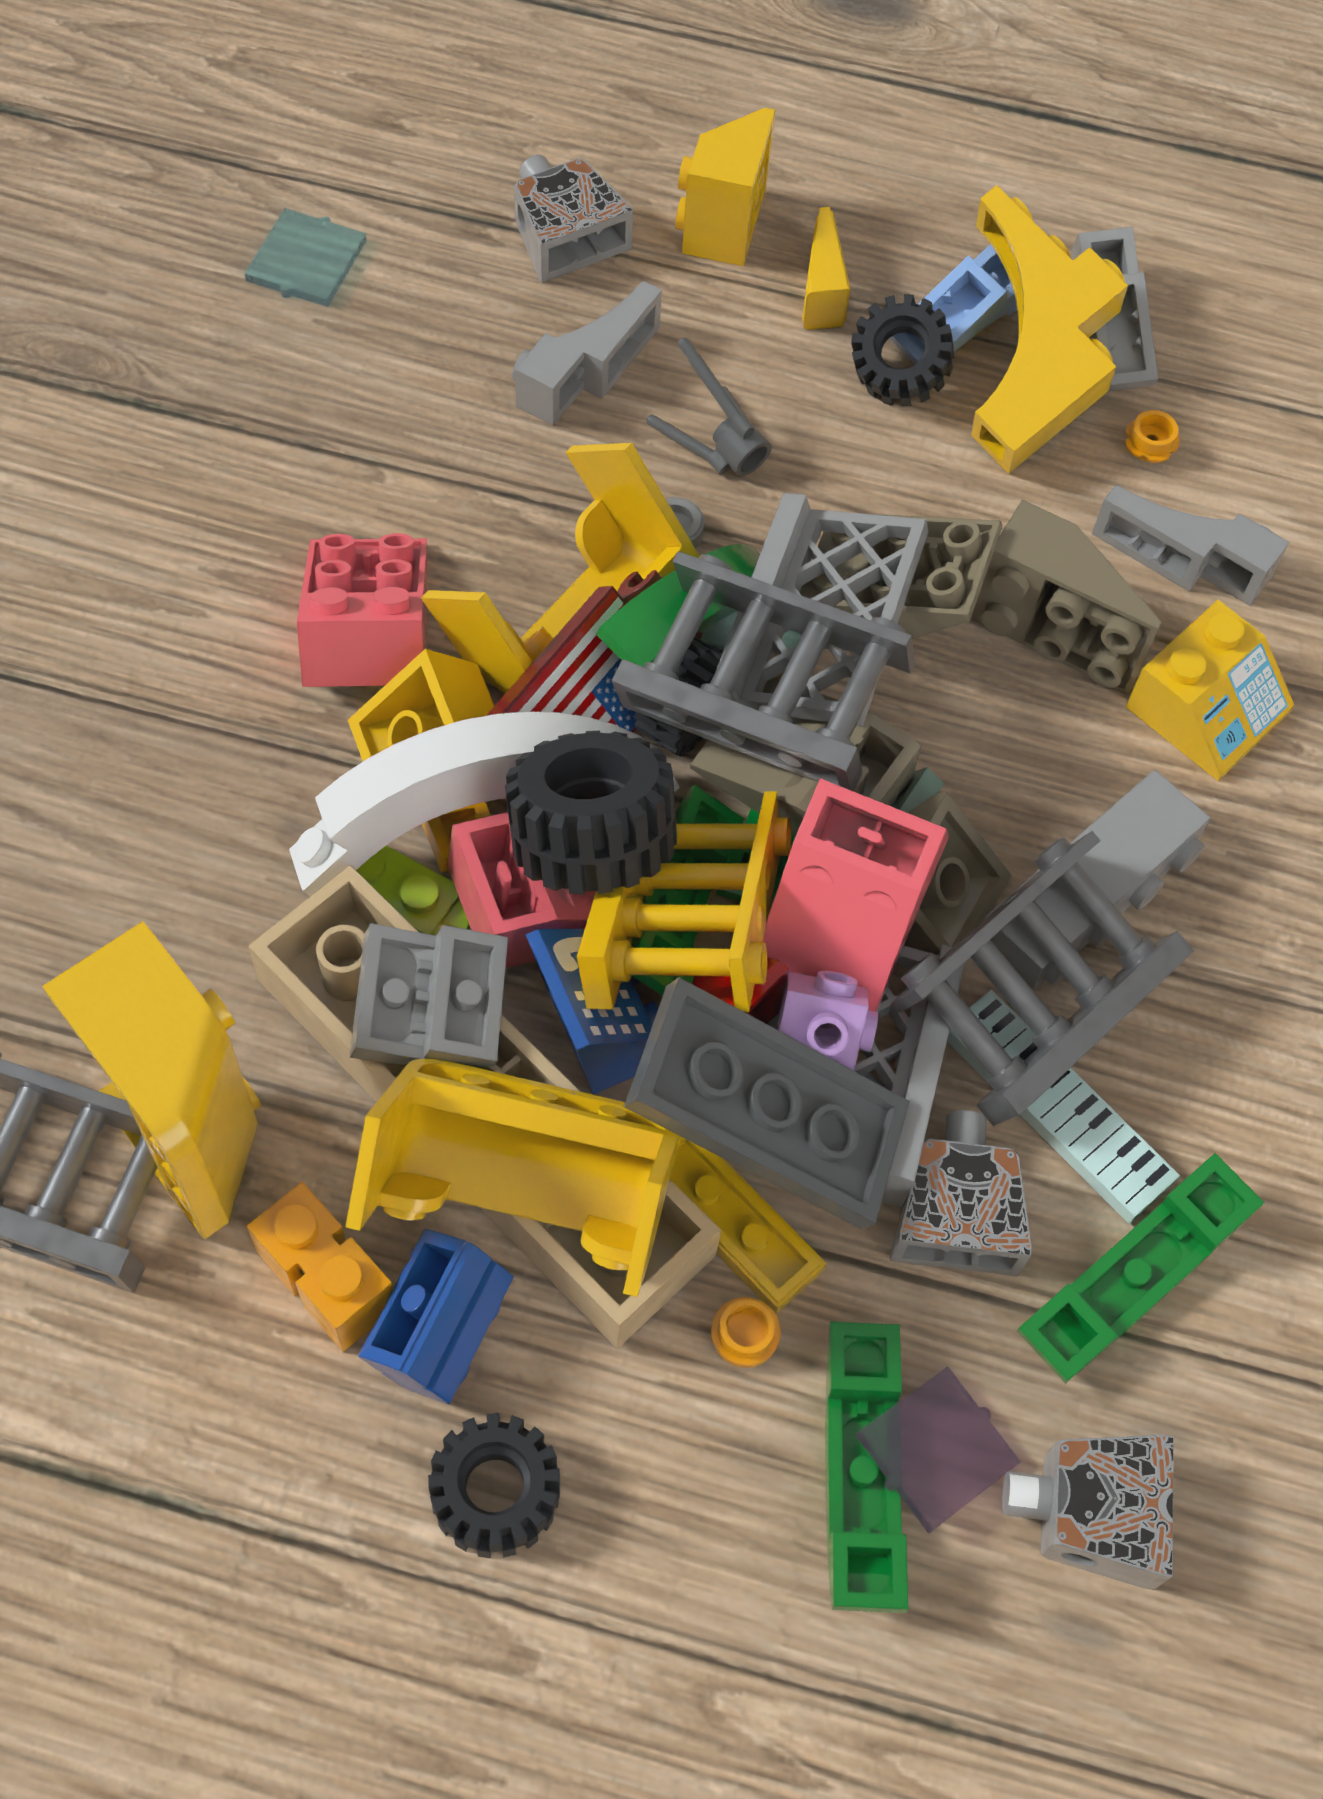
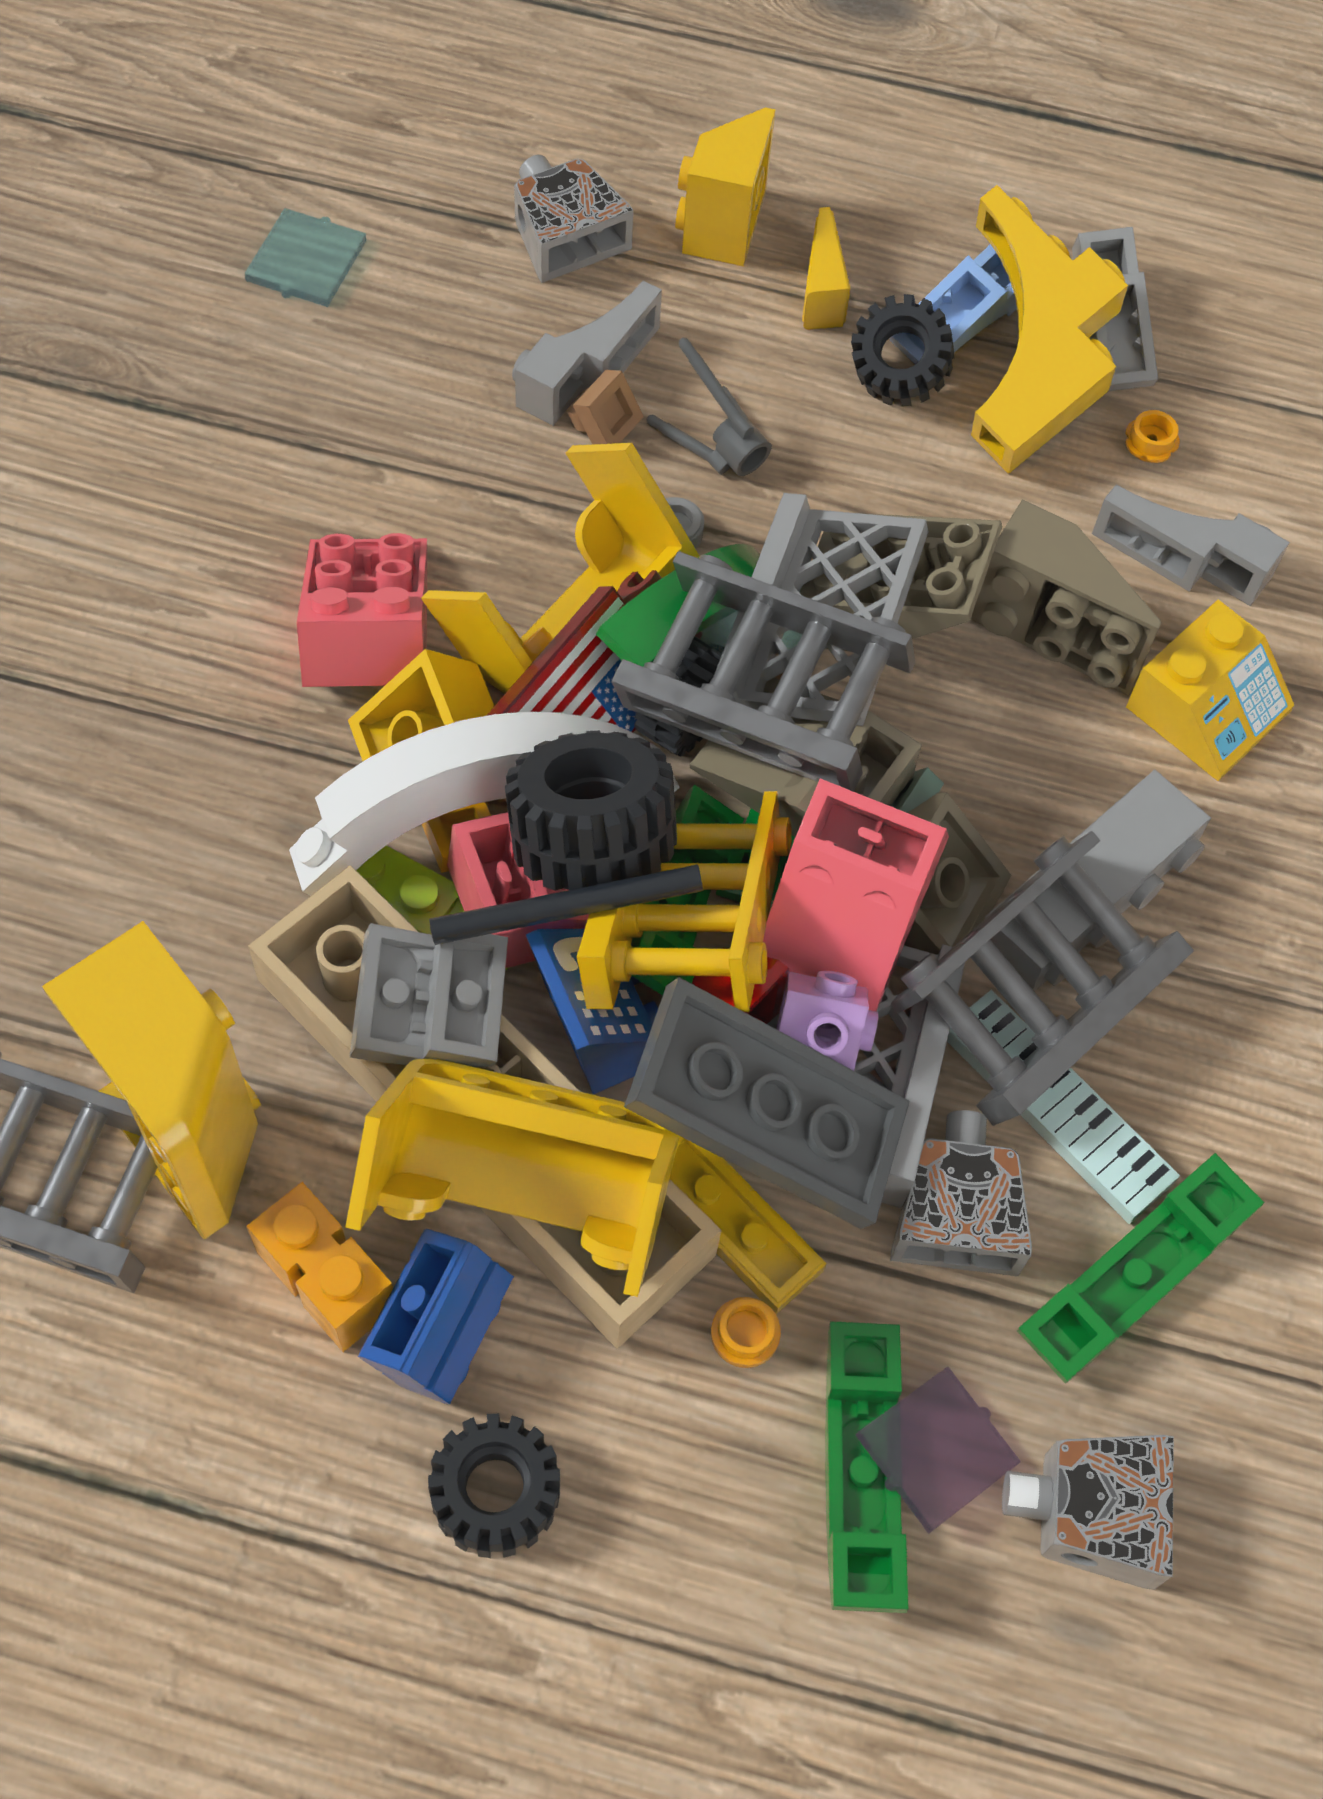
none -> black bar [429,864,704,945]
none -> medium nougat tile [566,370,644,444]

